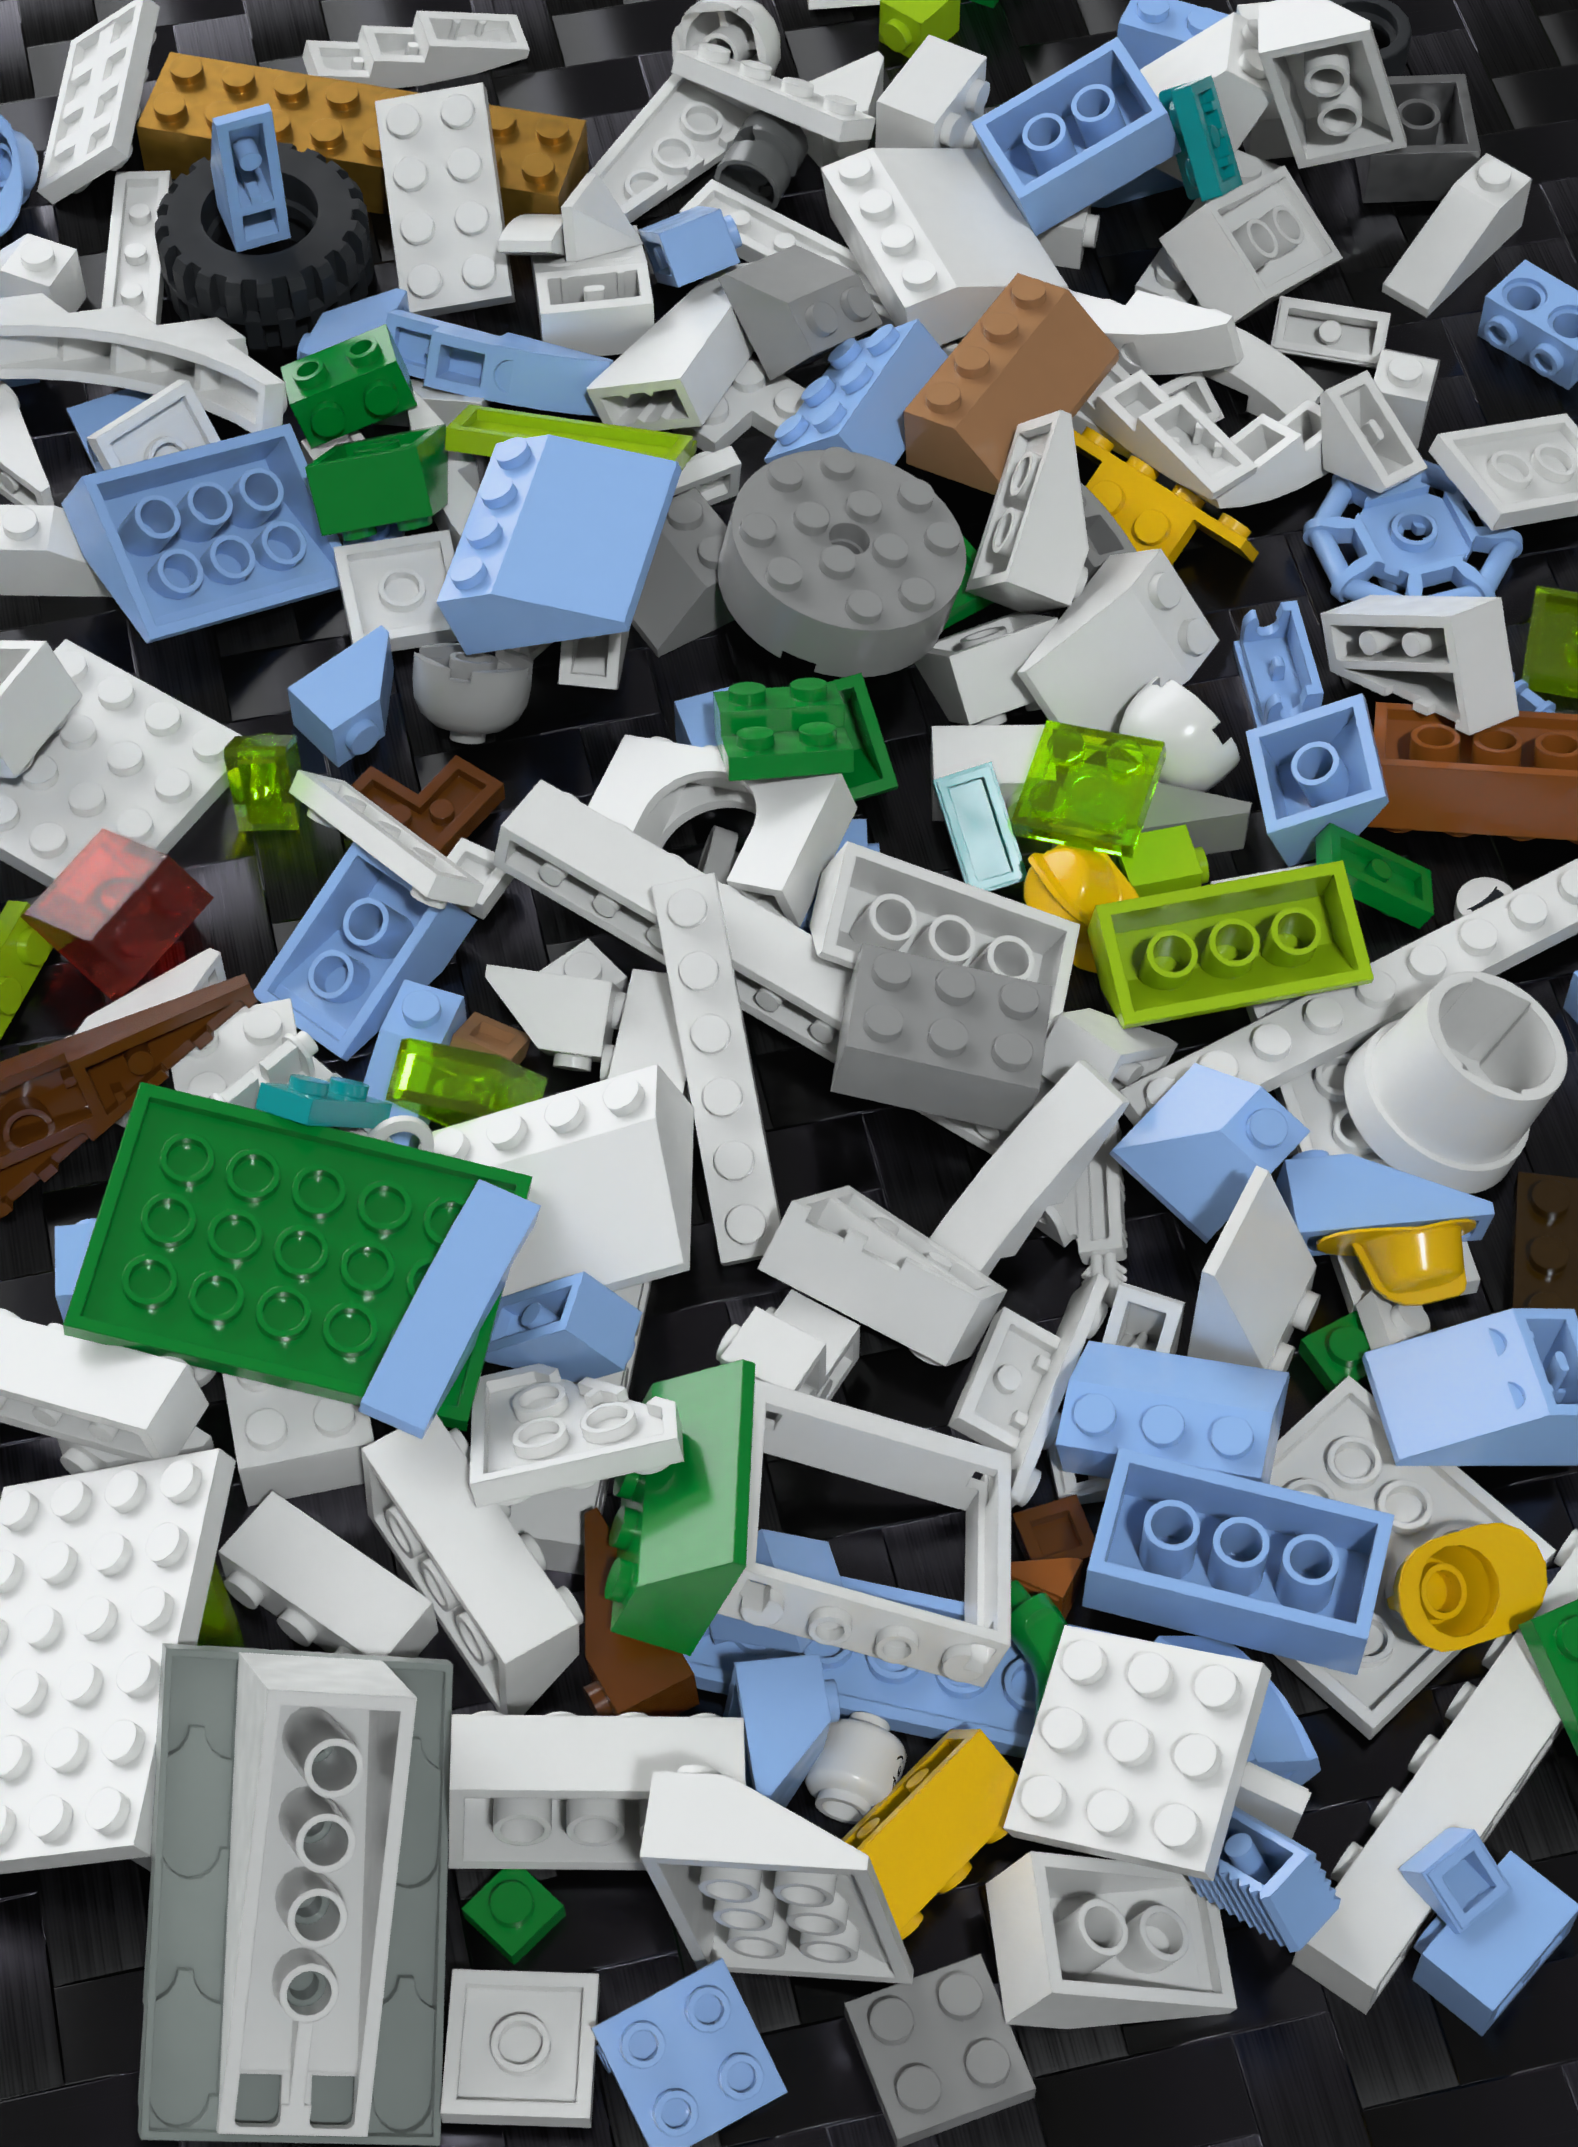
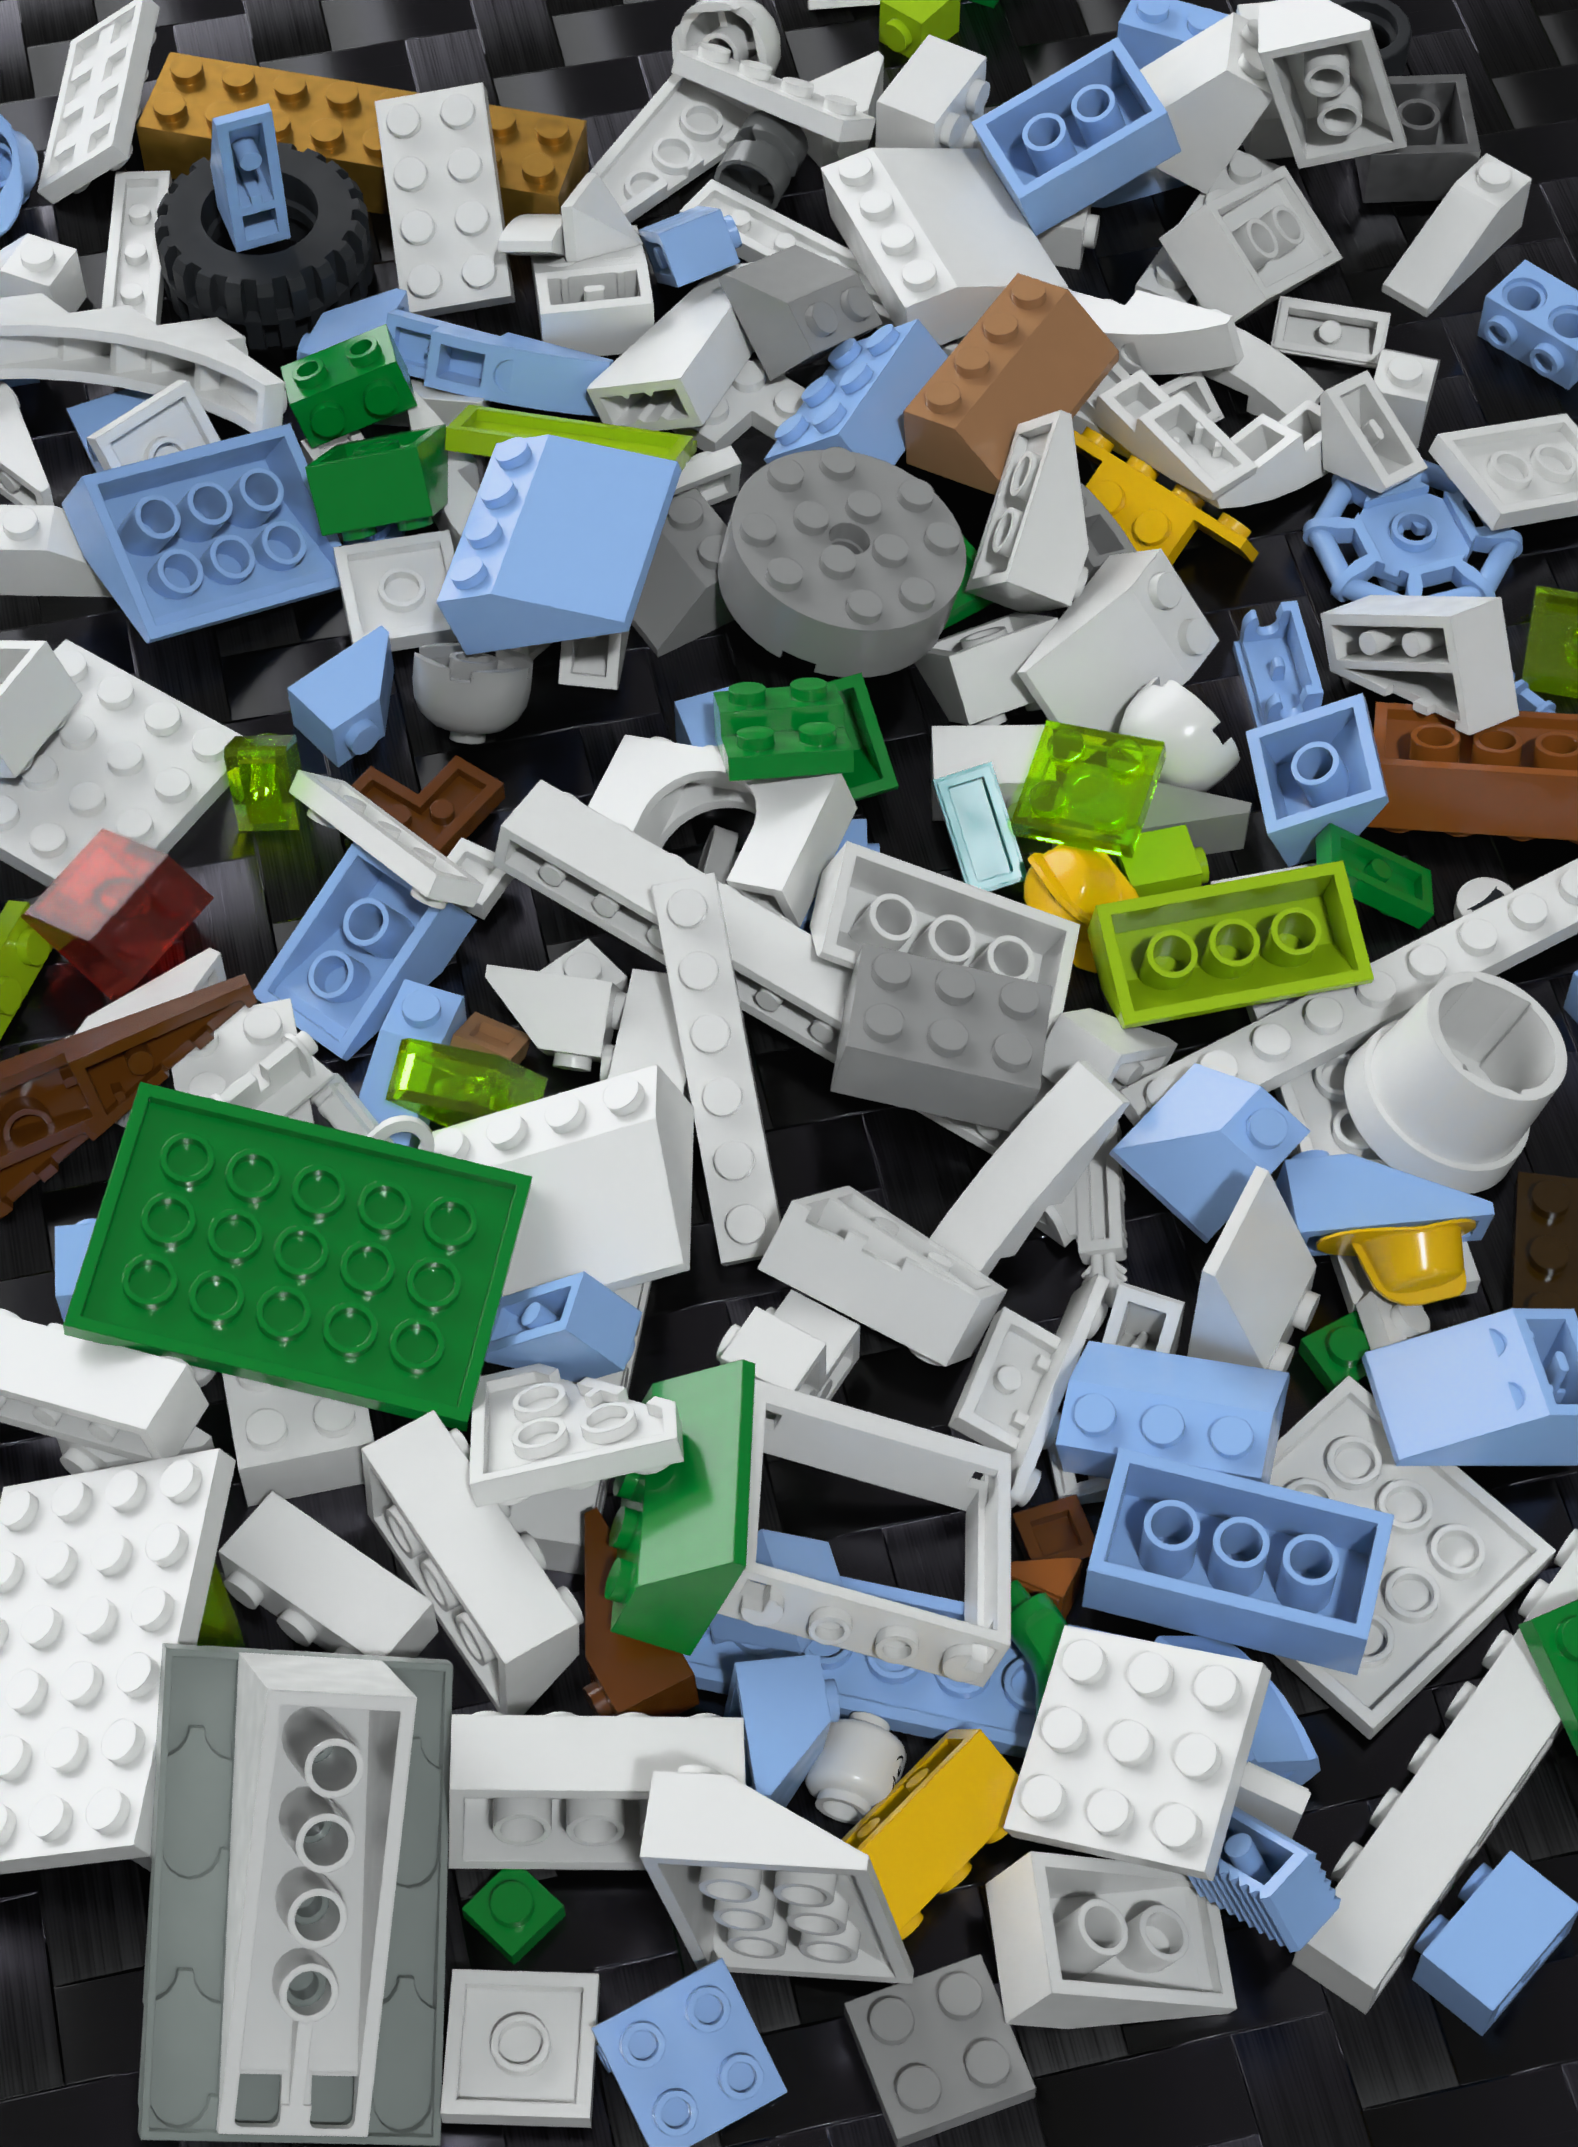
teal plate [255,1074,392,1129] -> none
white slope [302,11,530,89] -> none
light blue slope [358,1179,541,1439] -> none
teal bracket [1159,75,1243,202] -> none
yellow piece [1386,1523,1548,1652] -> none
light blue slope [1399,1827,1513,1934] -> none

